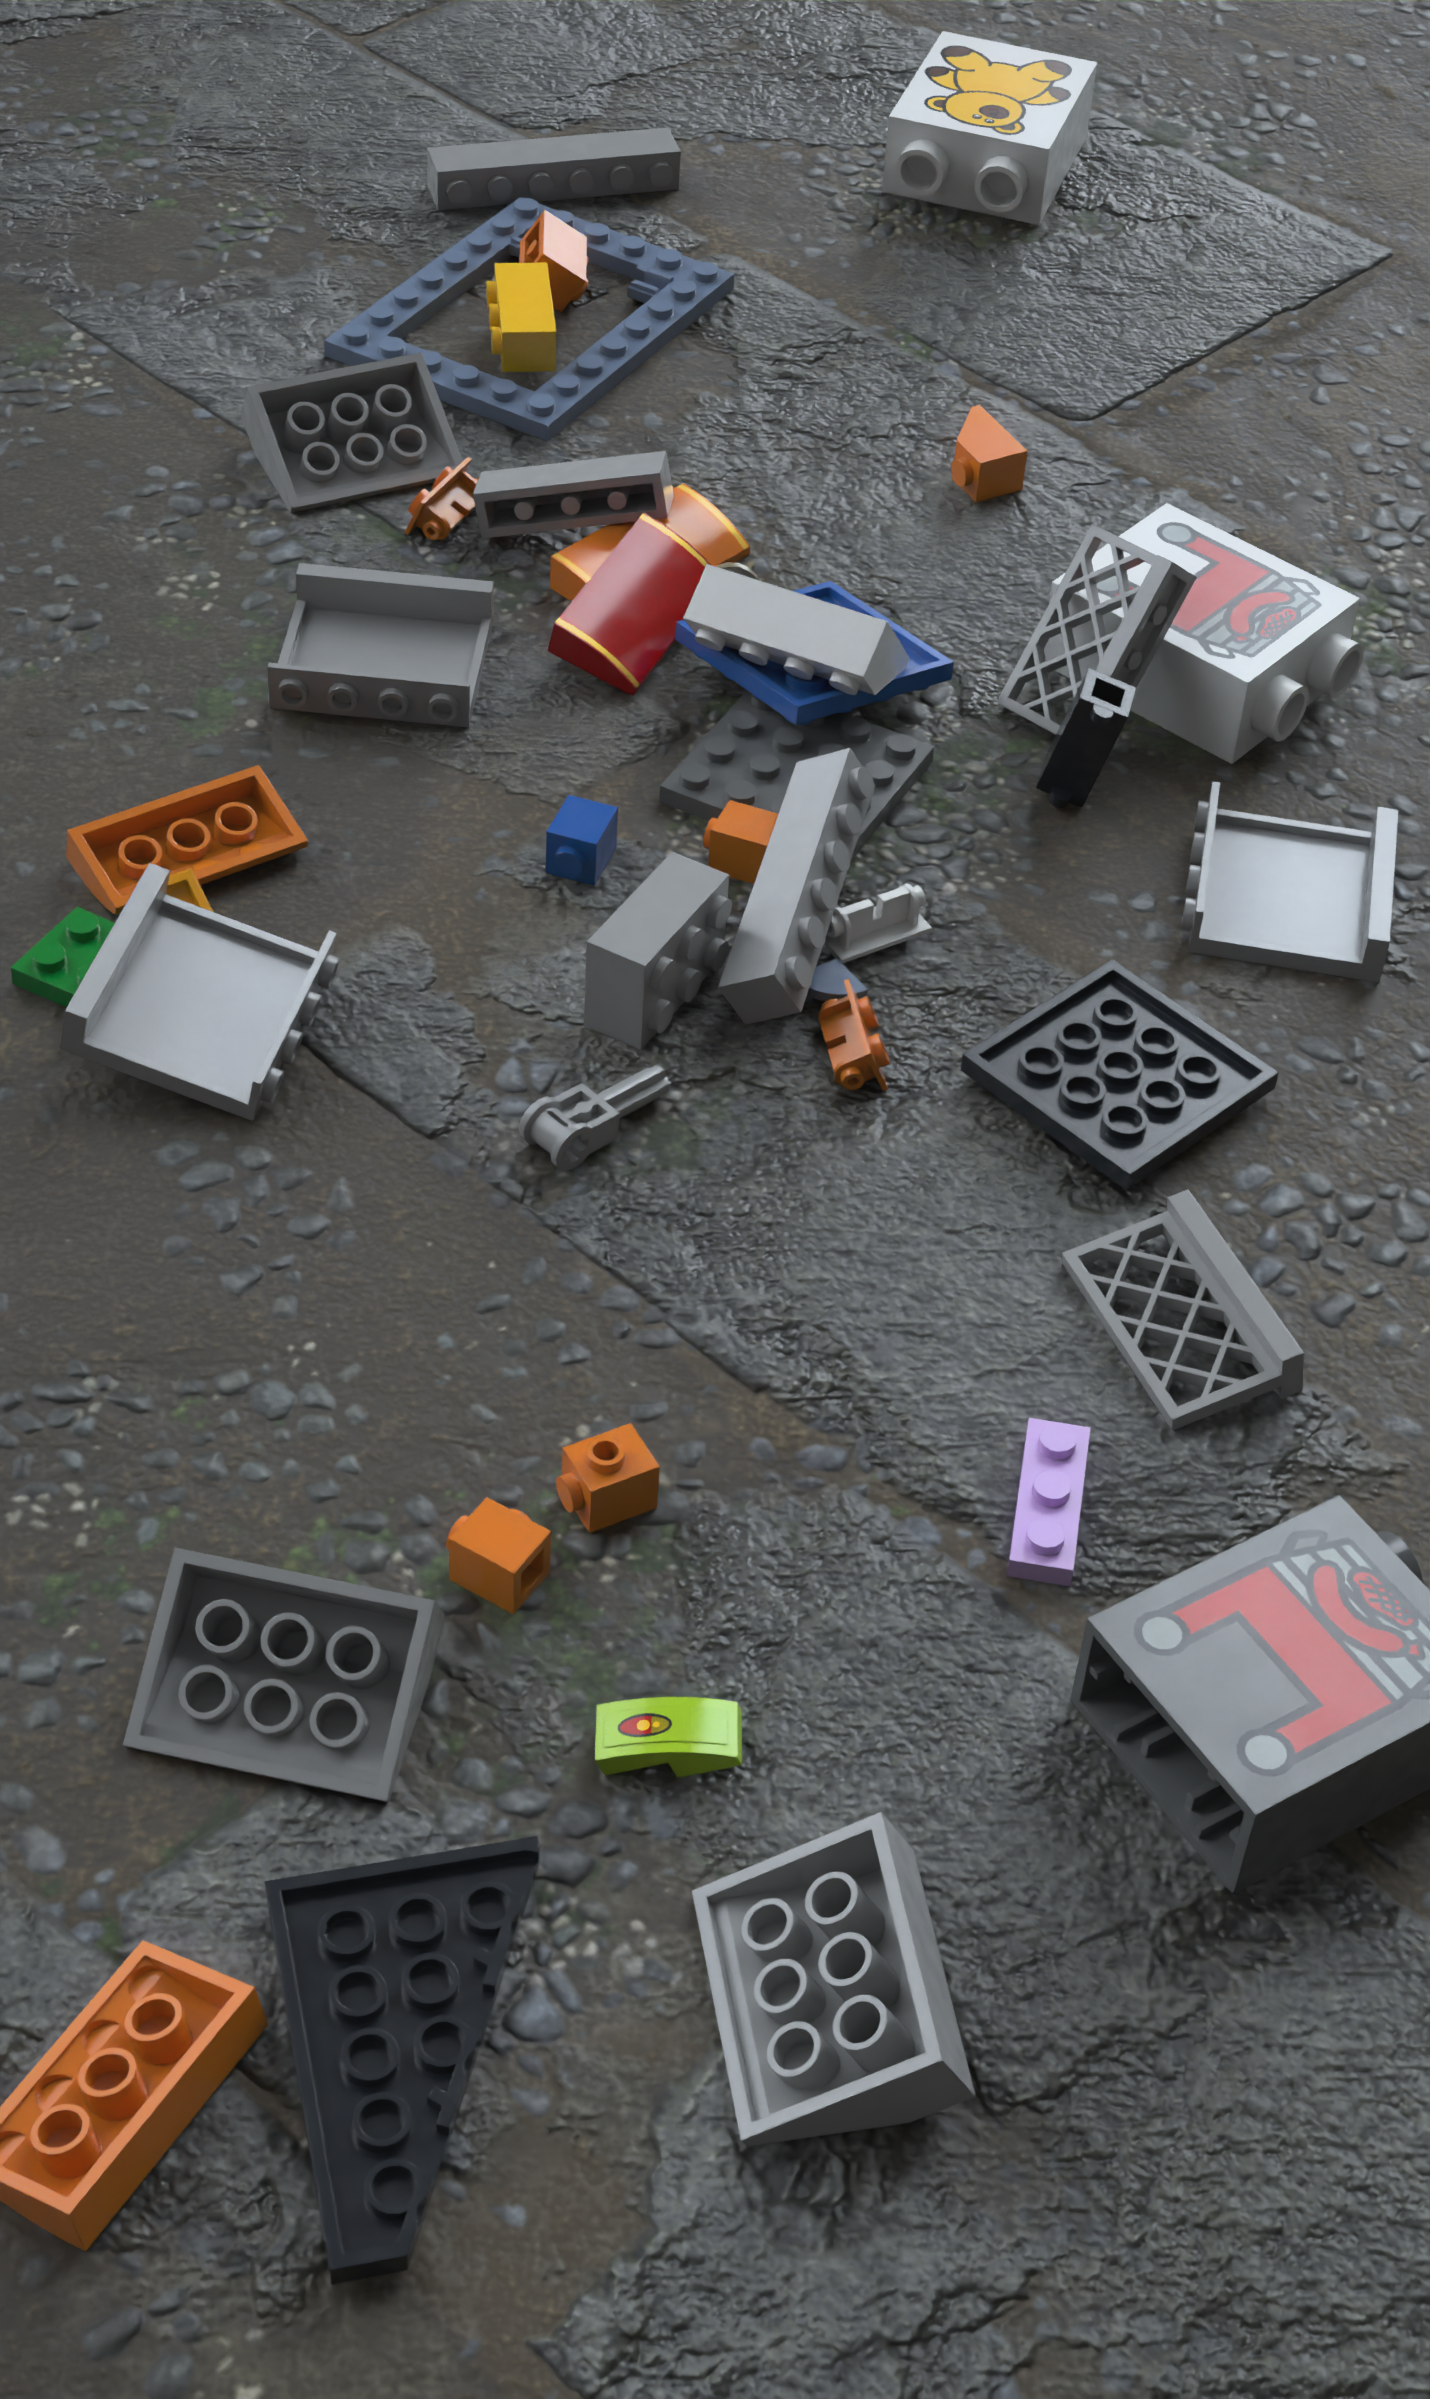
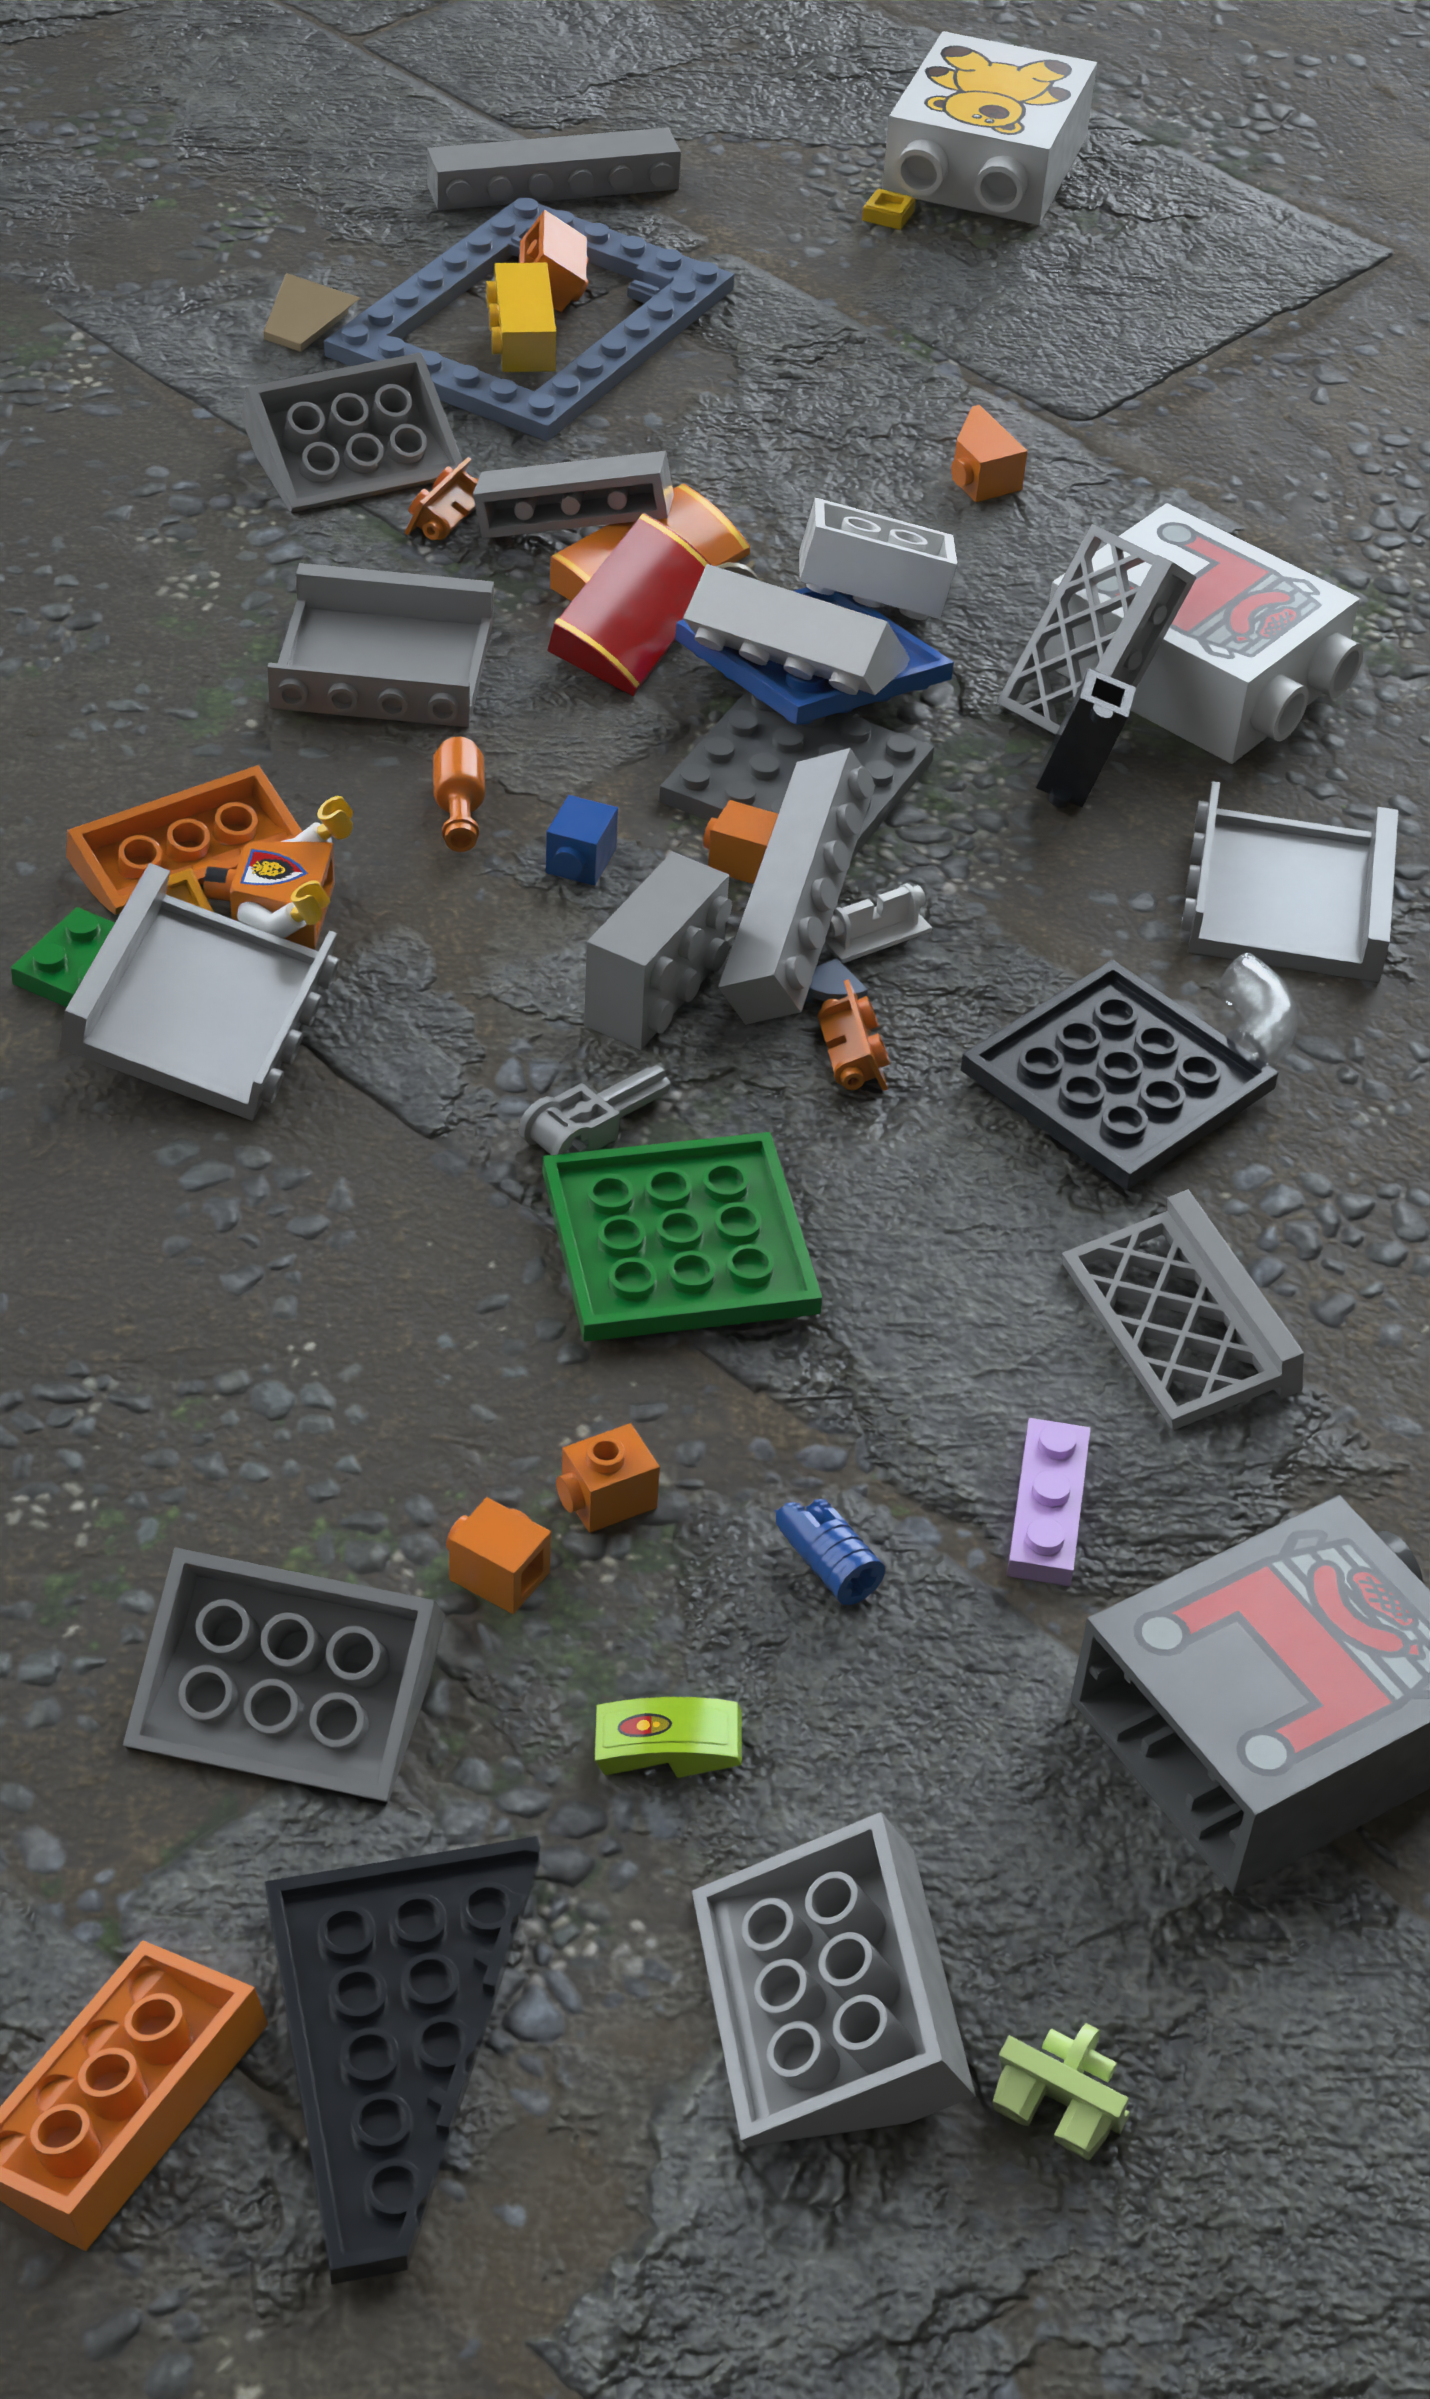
none -> torso [203,796,353,950]
none -> tan slope [263,273,361,352]
none -> orange piece [433,737,486,852]
none -> green plate [542,1132,822,1342]
none -> blue hinge [775,1499,885,1605]
none -> white brick [799,497,957,620]
none -> yellow tile [862,188,916,230]
none -> yellowish green hips [993,2023,1130,2160]
none -> clear cylinder [1218,953,1299,1069]

